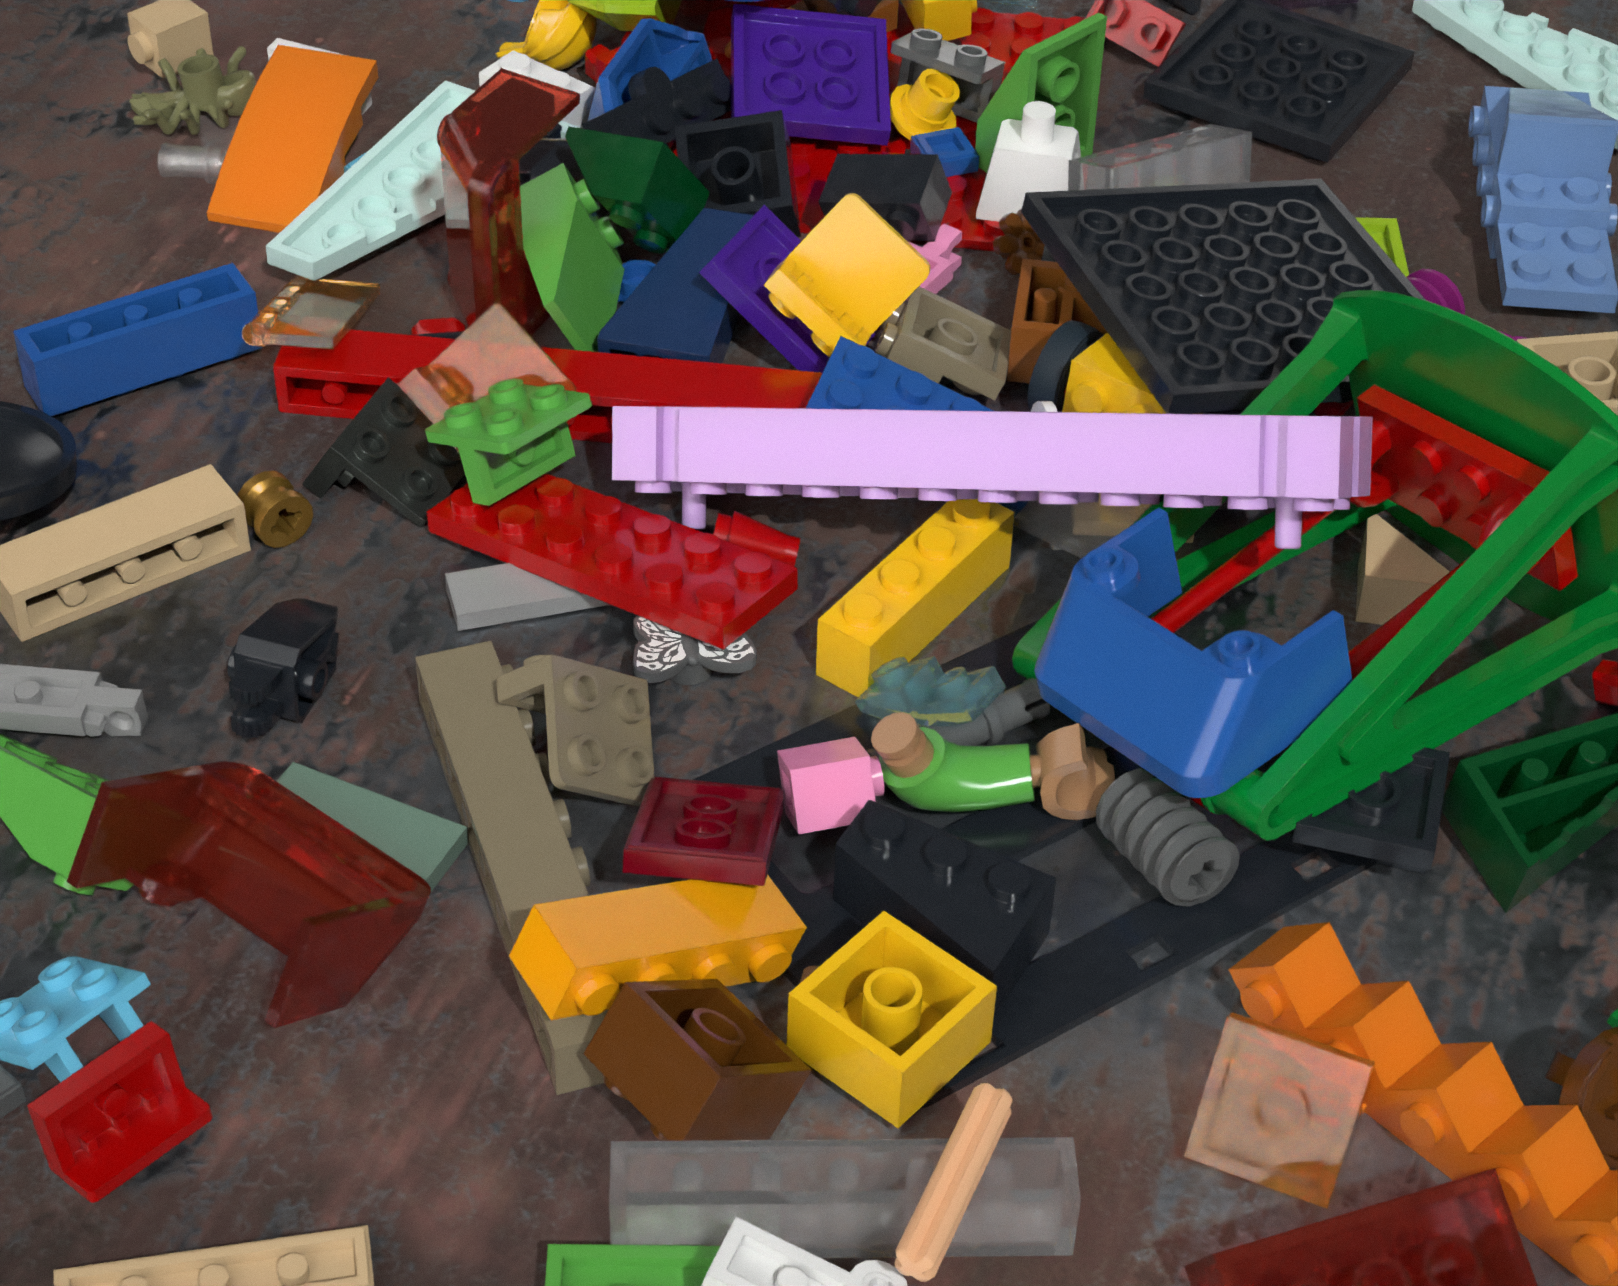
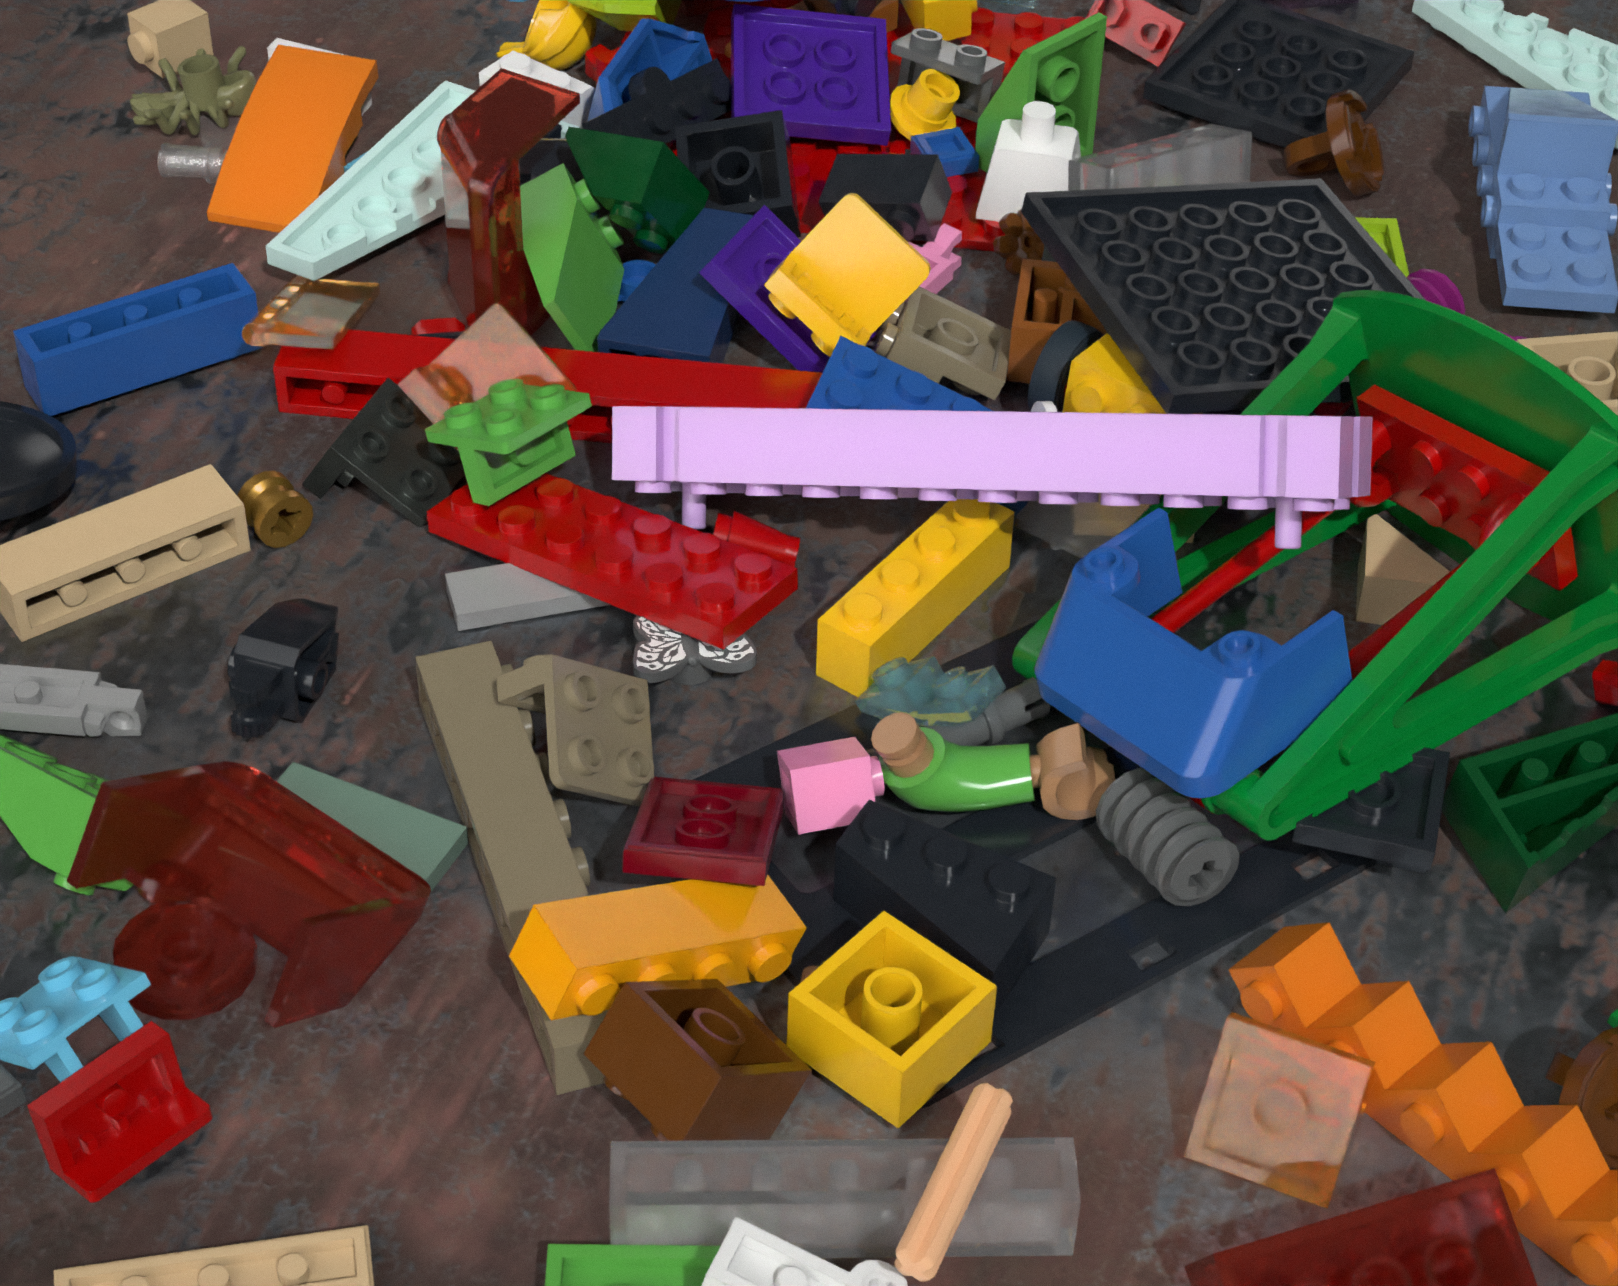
none -> clear red plate [113,897,258,1020]
none -> reddish brown tile [1284,89,1384,197]

